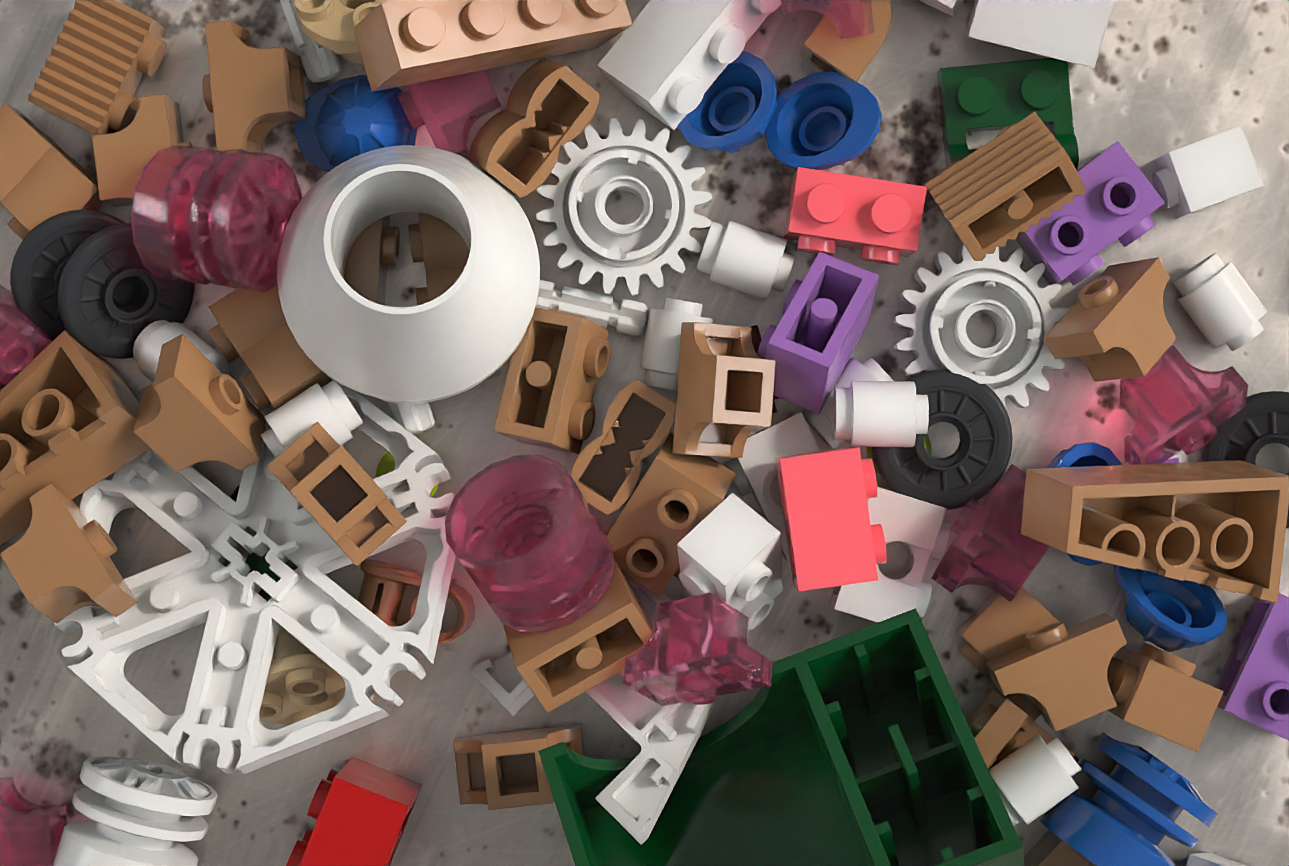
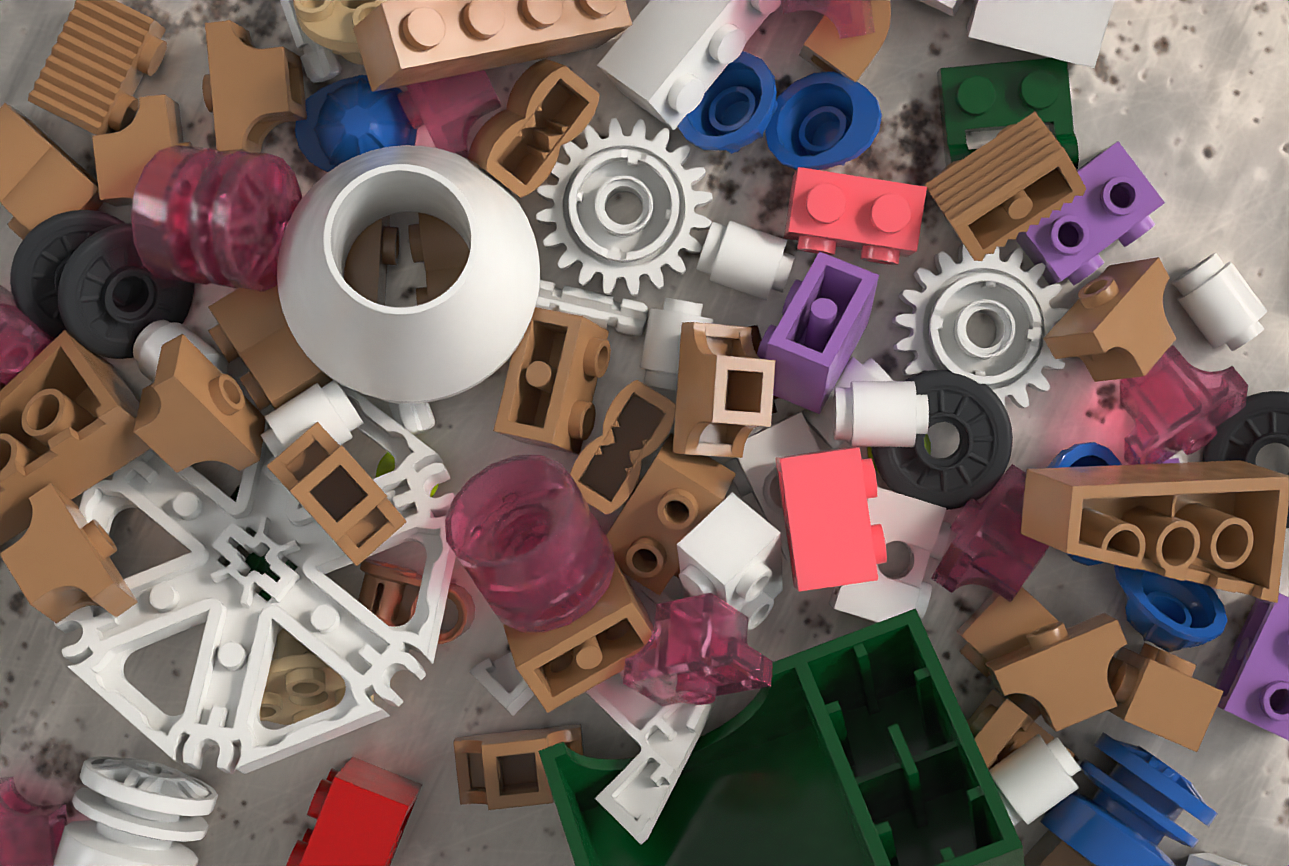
white brick [1152,125,1264,219] -> none

